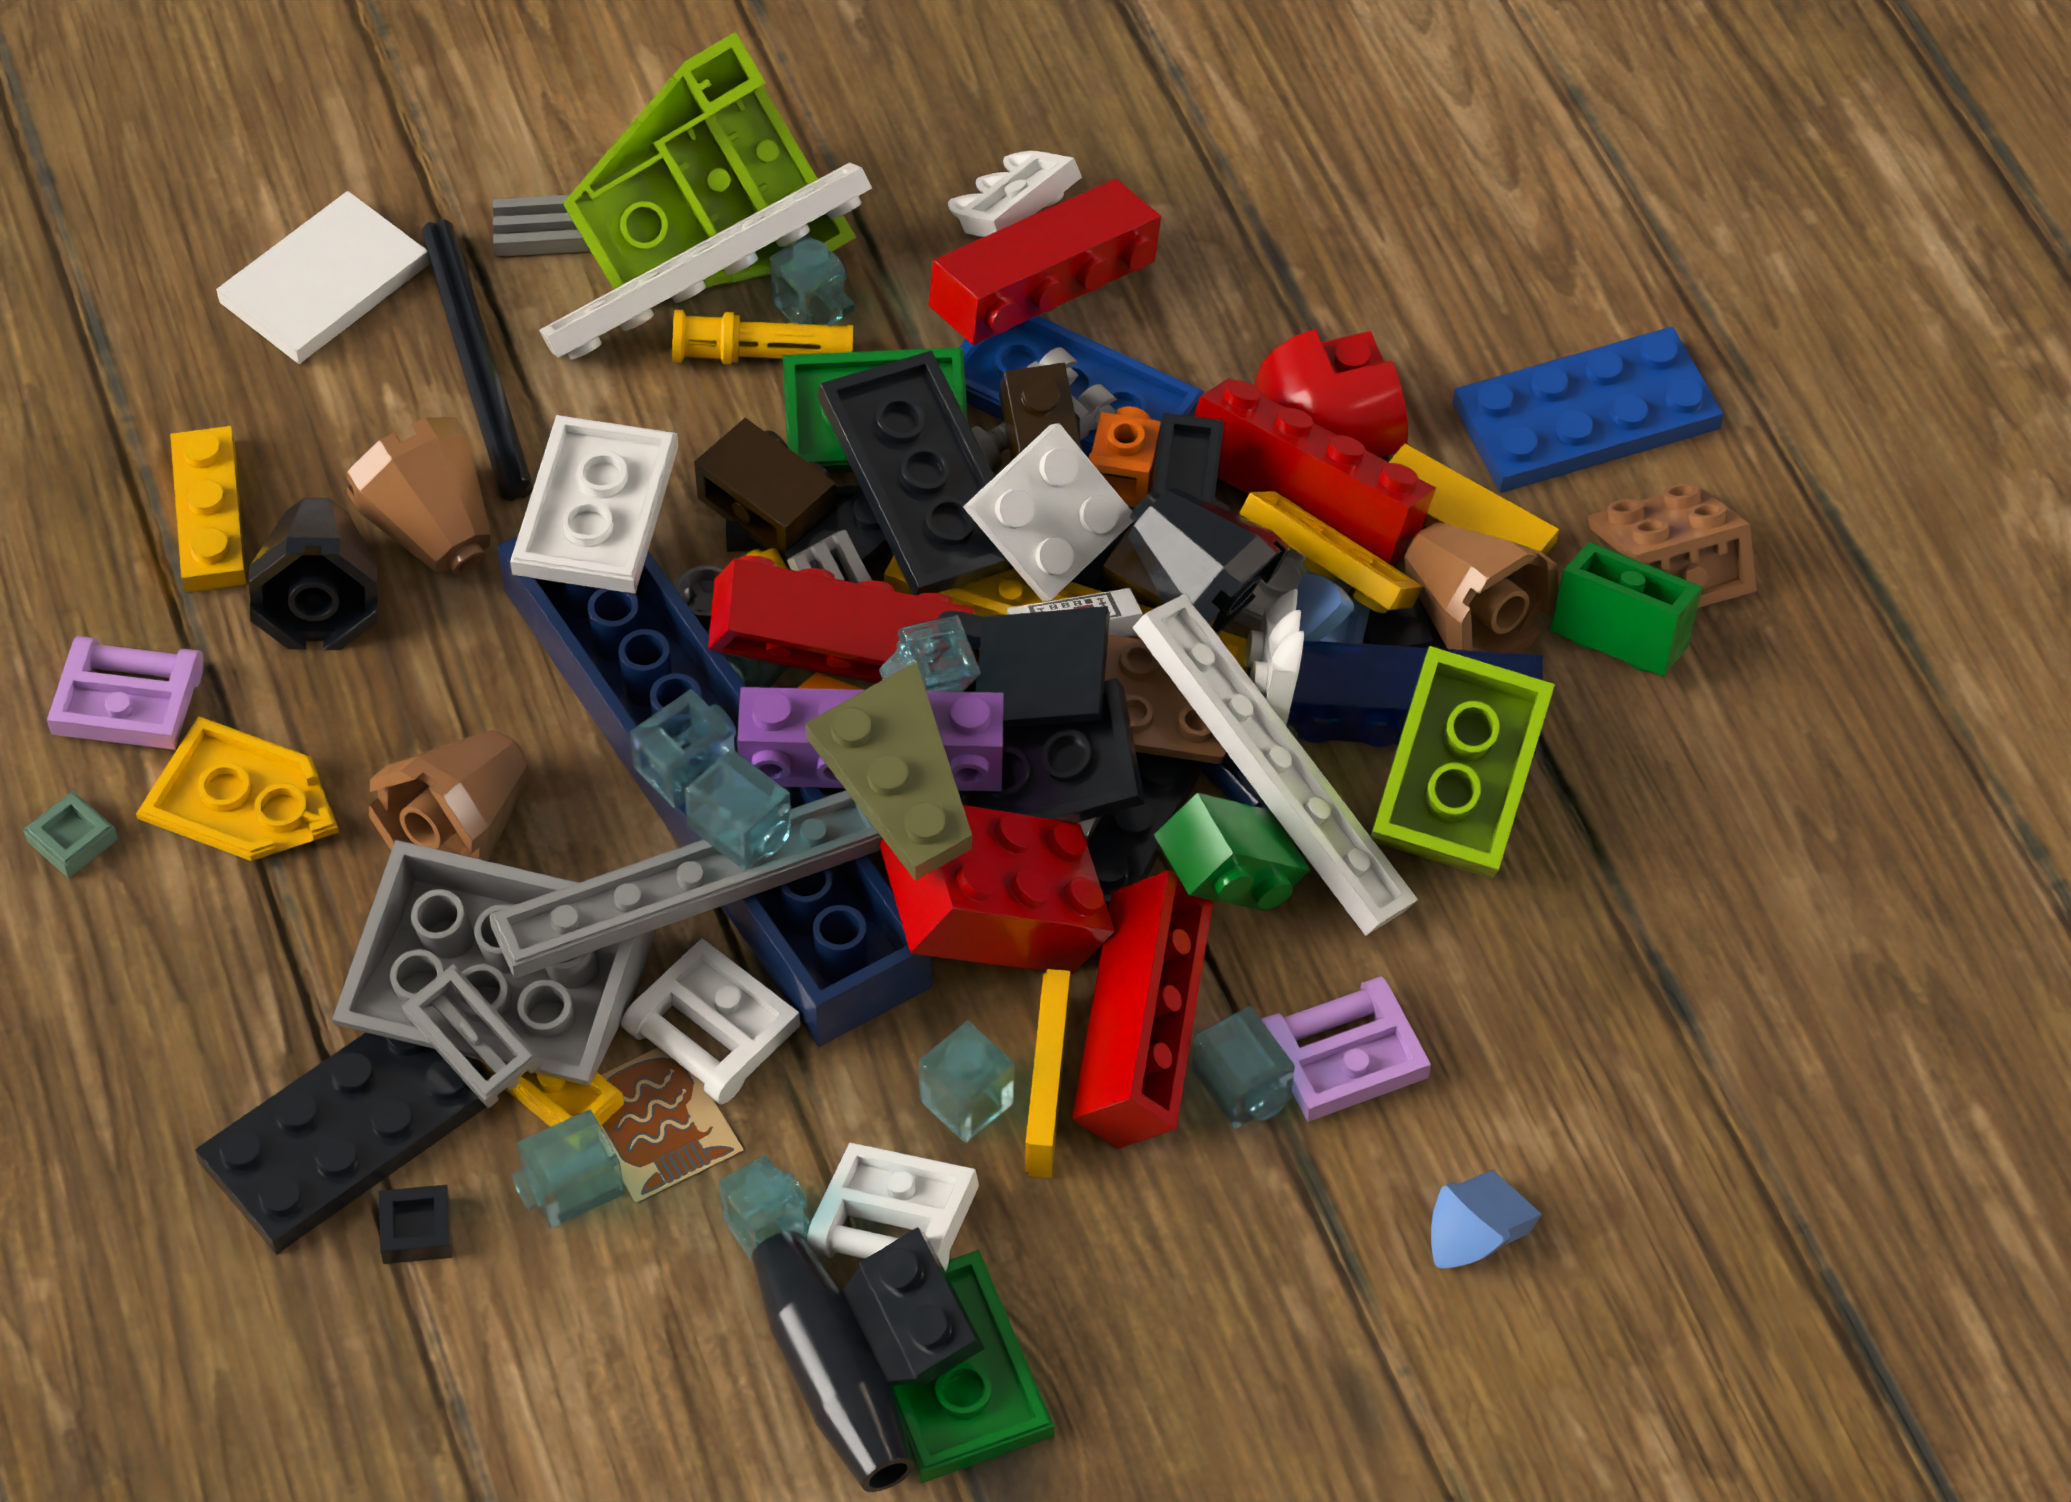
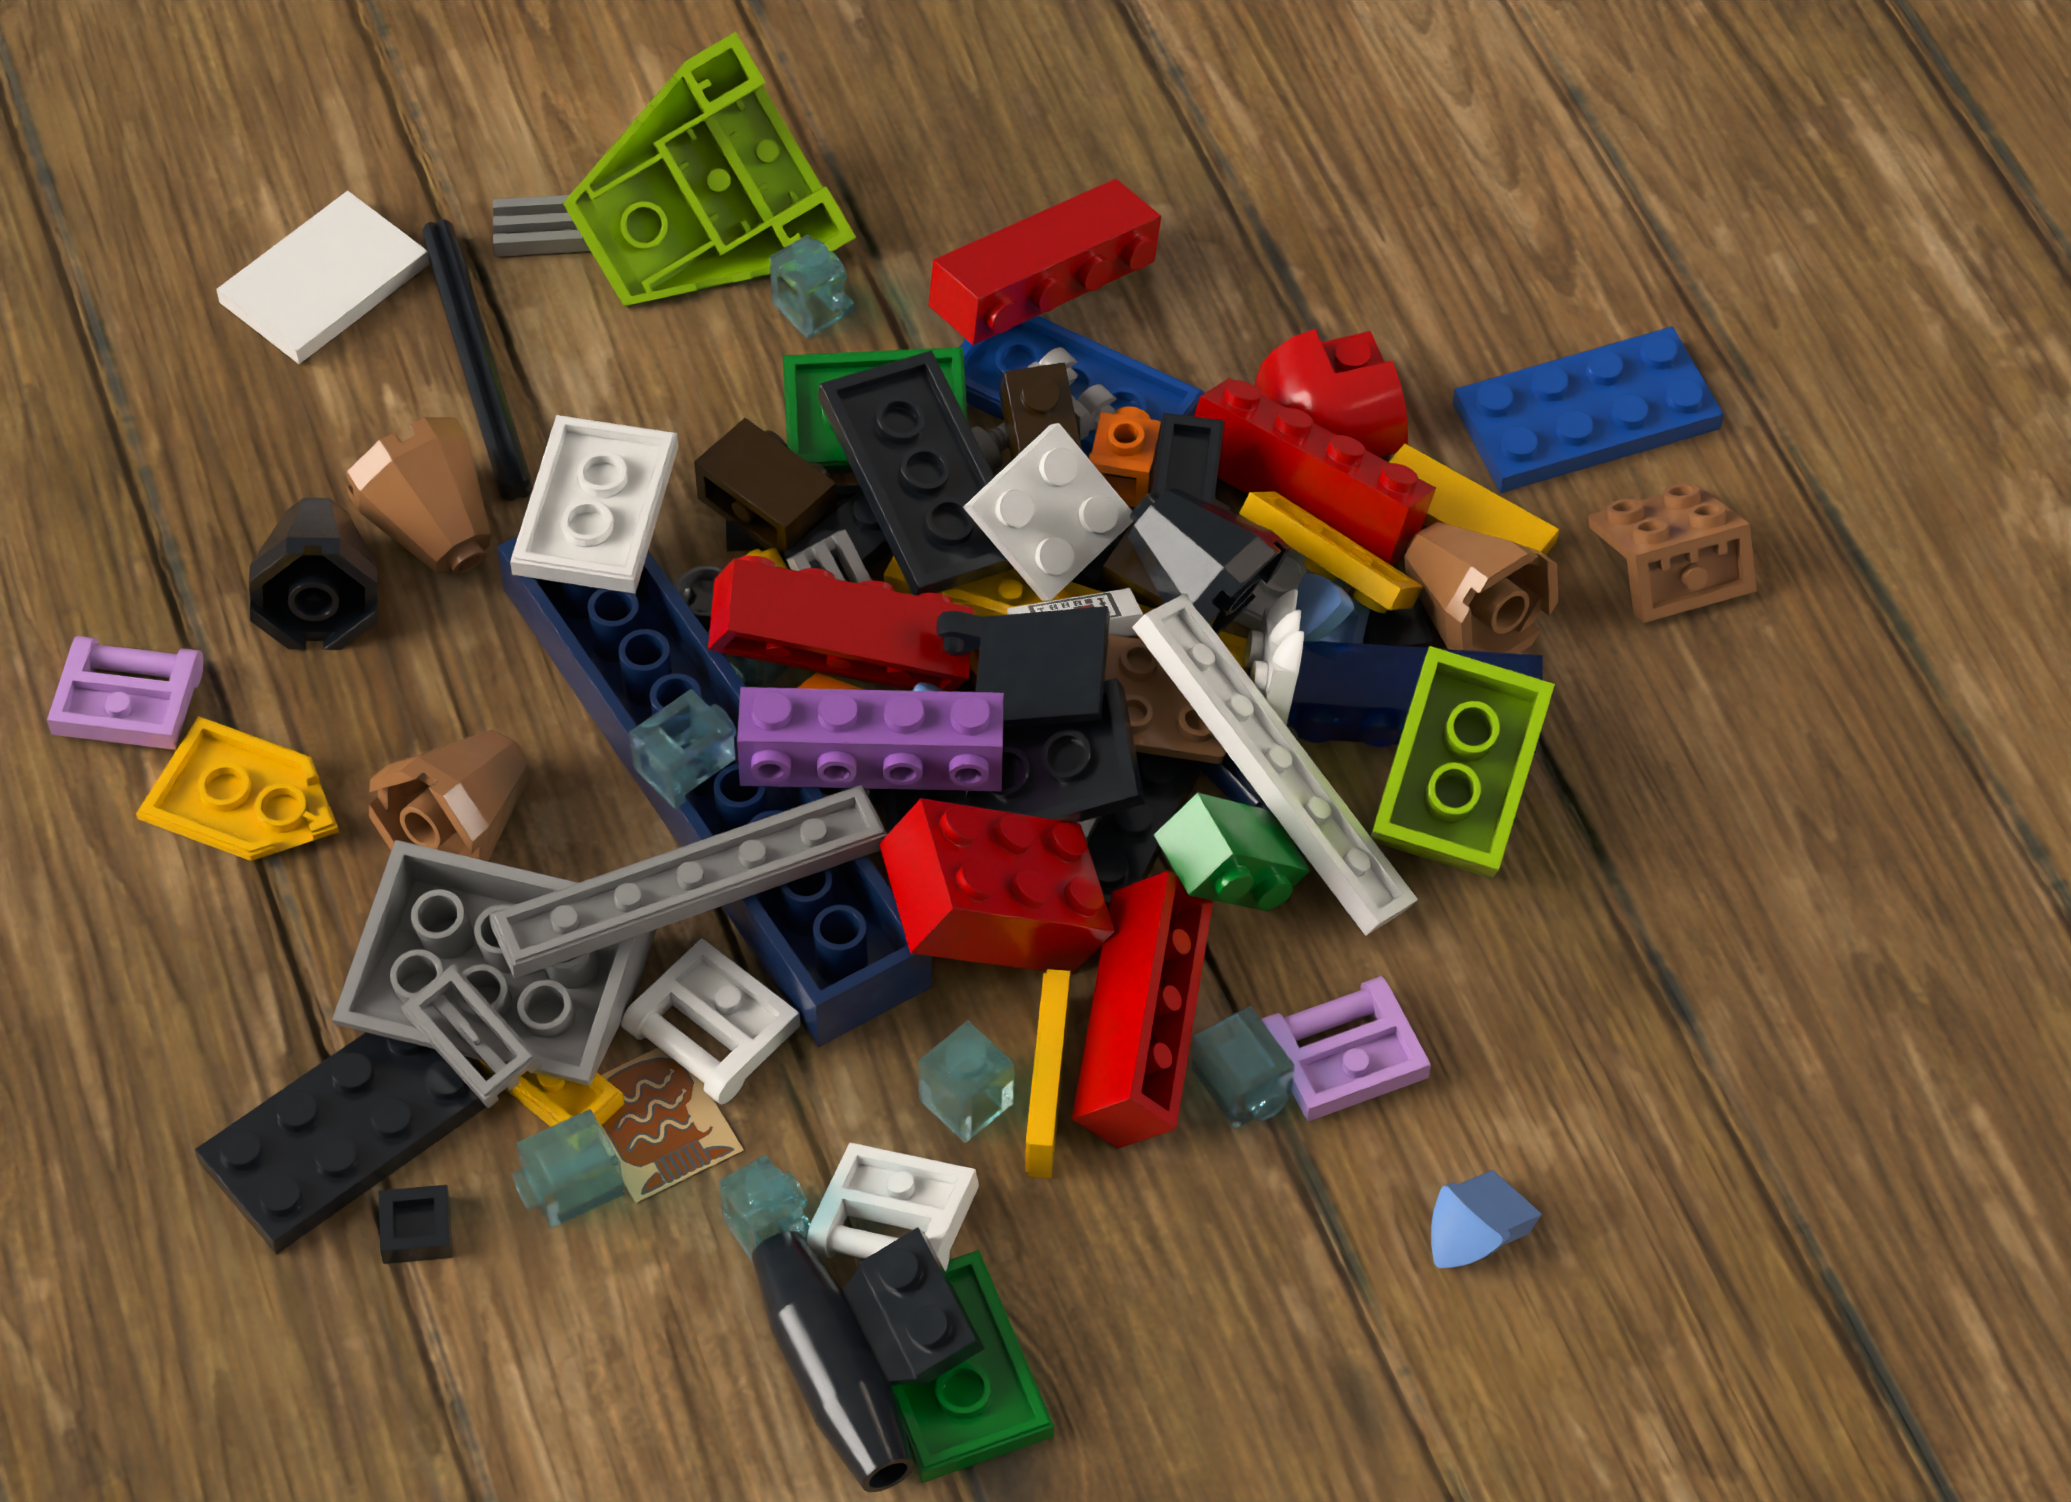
sand green tile [23,791,118,879] -> none
yellow plate [170,426,247,593] -> none
white plate [539,162,872,360] -> none
yellow pin [672,309,853,365] -> none
clear light blue brick [685,748,791,871] -> none
olive wing [805,662,972,881] -> none
clear light blue brick [879,615,981,692] -> none
white plate [948,151,1082,237] -> none
green brick [1550,542,1703,677] -> none

